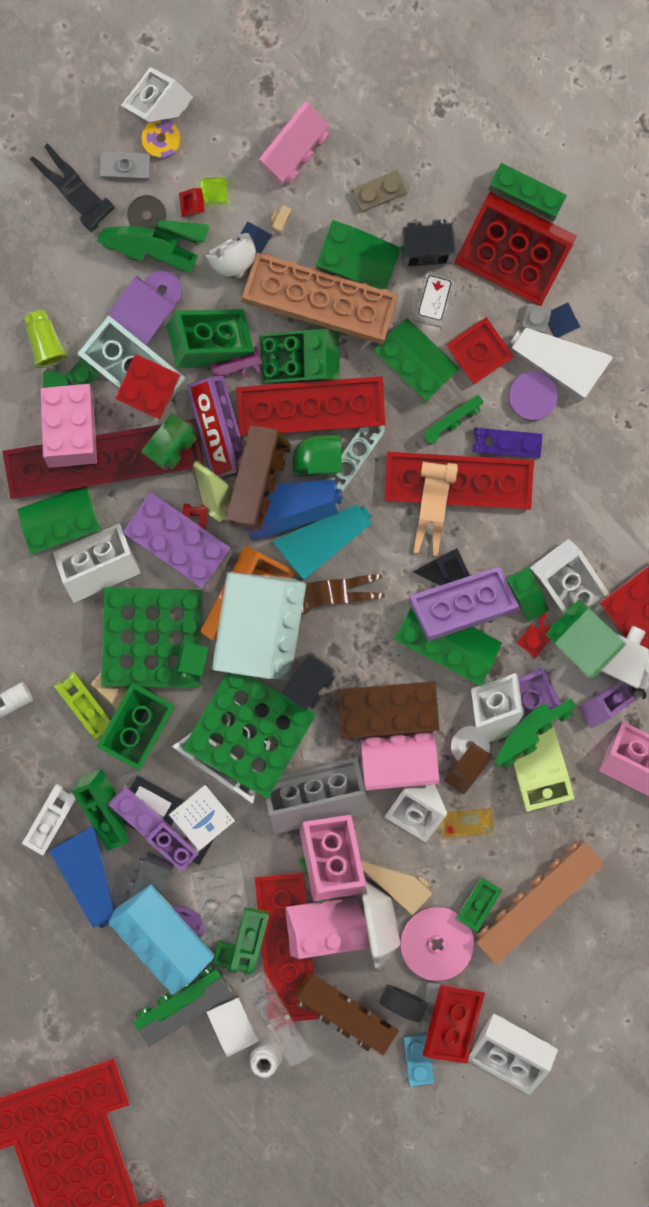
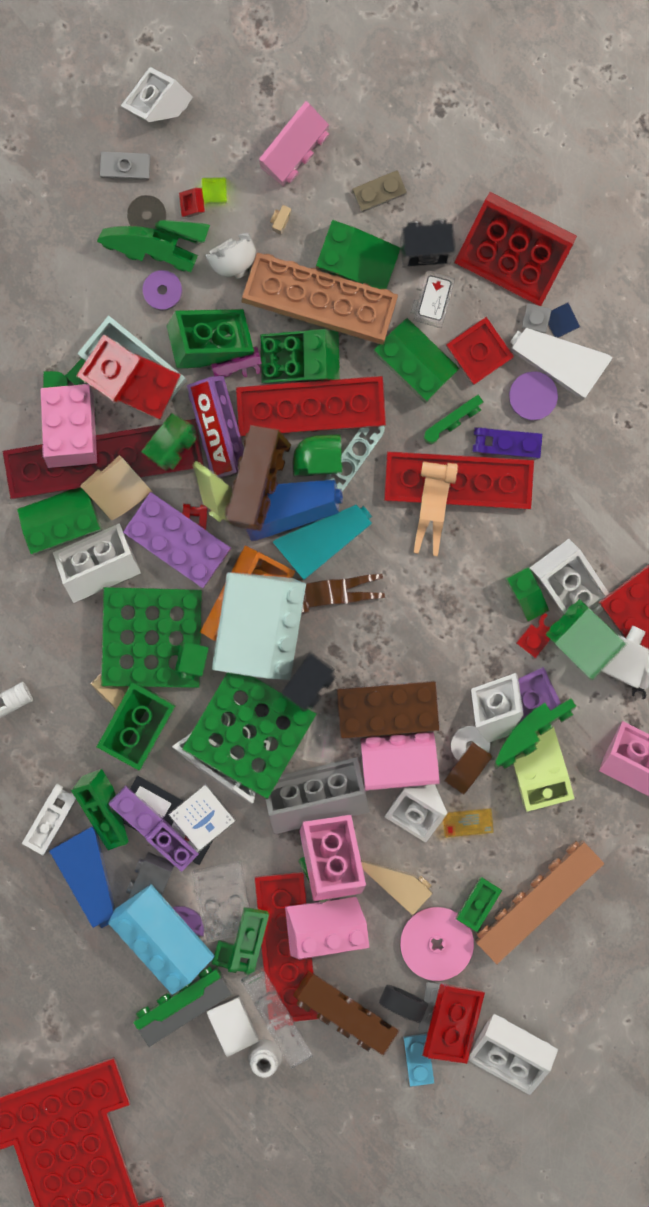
lime plant [23,310,68,368] -> none
black flag [30,143,115,233] -> none
lime plate [54,671,111,740] -> none
medium lavender tile [107,276,175,345] -> none
yellow piece [141,119,181,159] -> none
dark blue sticker [237,221,271,254] -> none
white wedge [362,875,401,972] -> none
green slope [394,607,502,686] -> none
medium lavender plate [409,566,519,641] -> none
black slope [413,548,470,586] -> none
green brick [488,163,567,222] -> none
medium lavender slope [578,680,636,728] -> none
none -> plate [77,335,144,403]
none -> tan slope [81,455,152,520]

